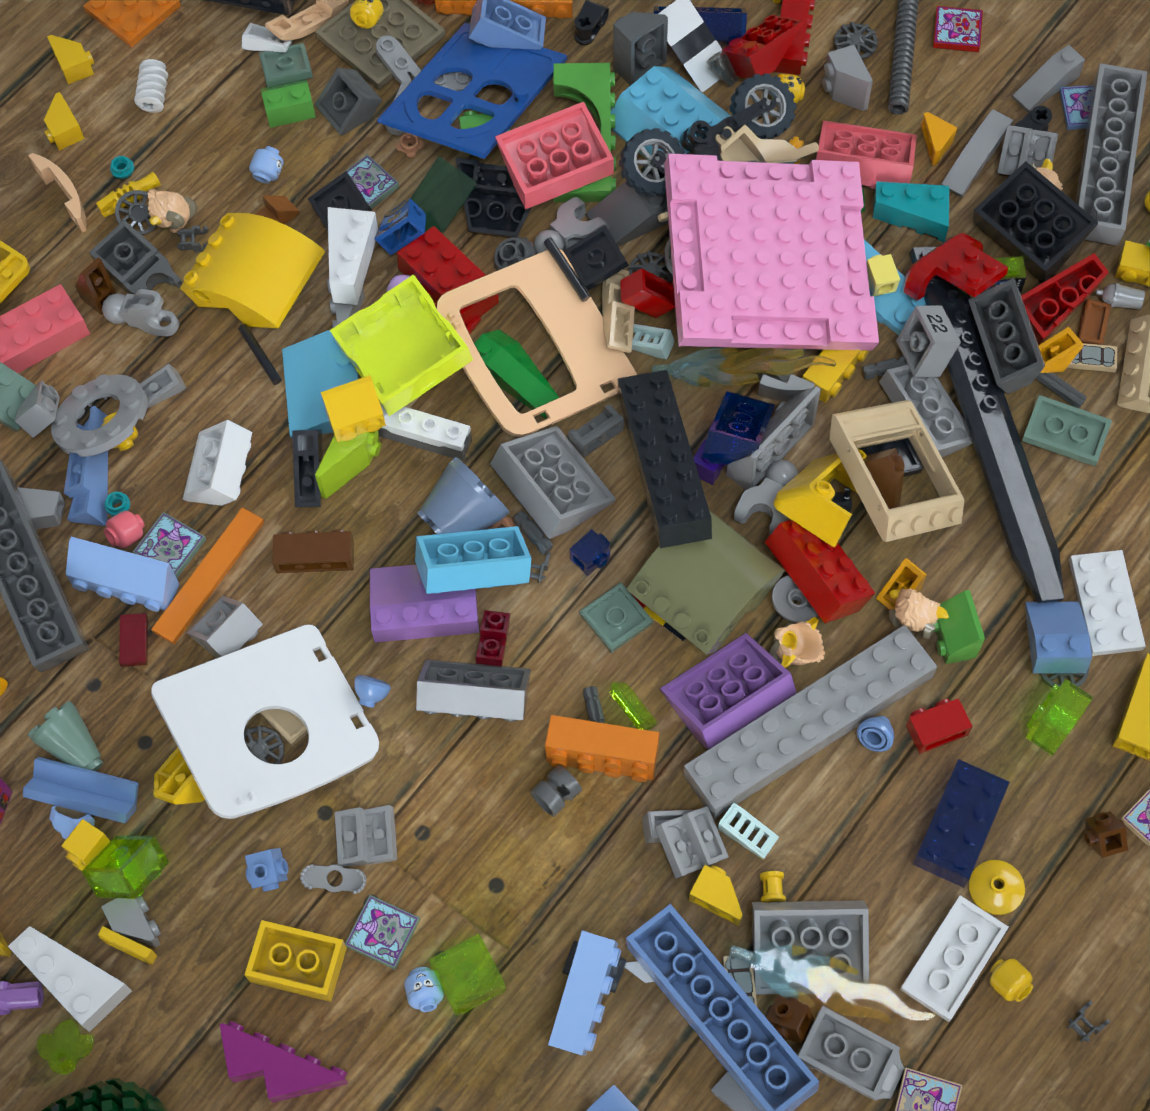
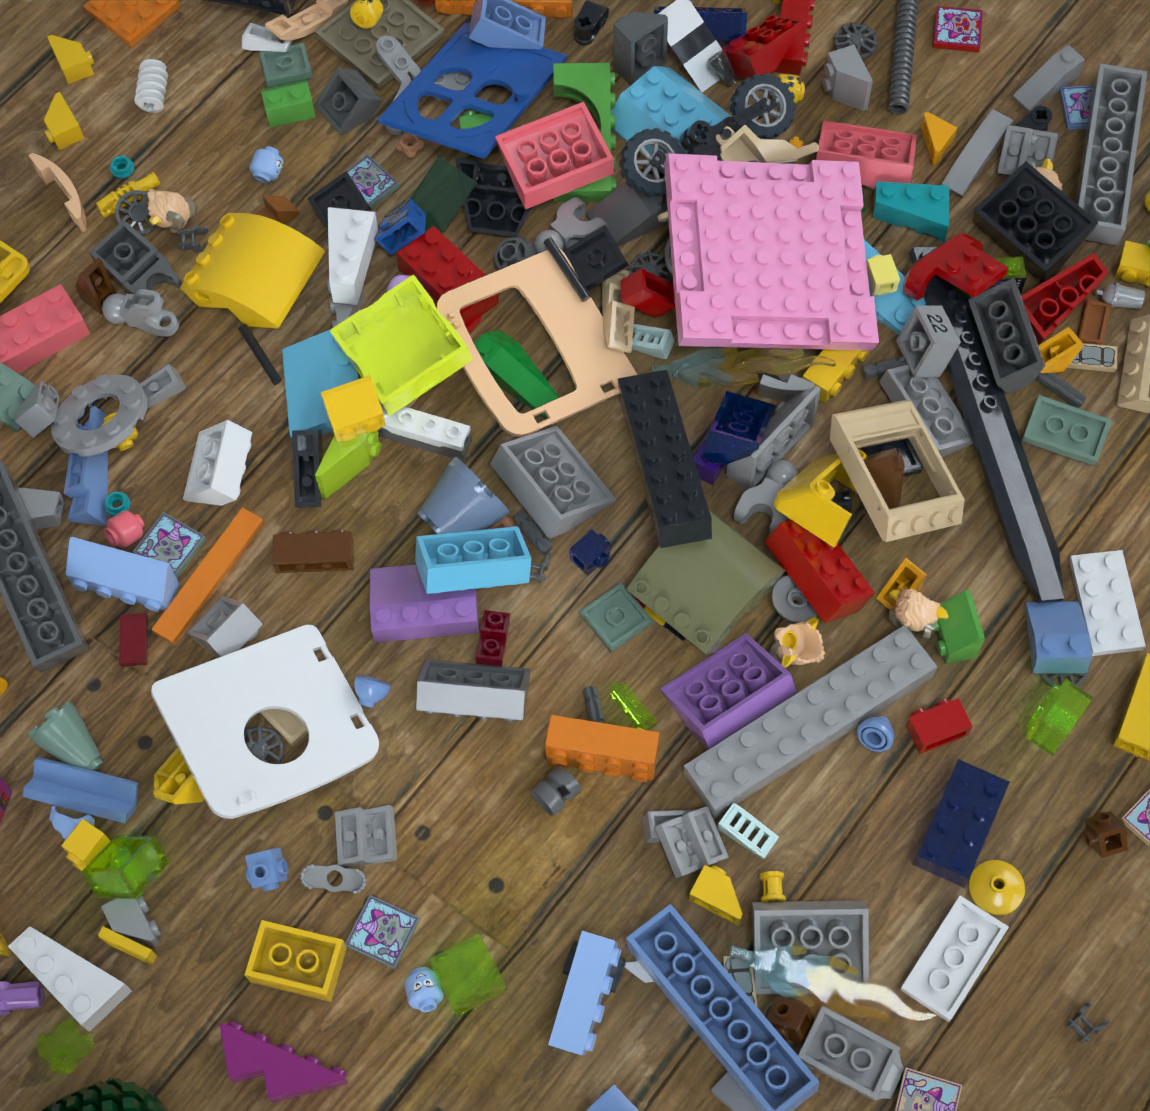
dark grey hinge [567,404,624,457] -> none
yellow head [990,959,1033,1002] -> none

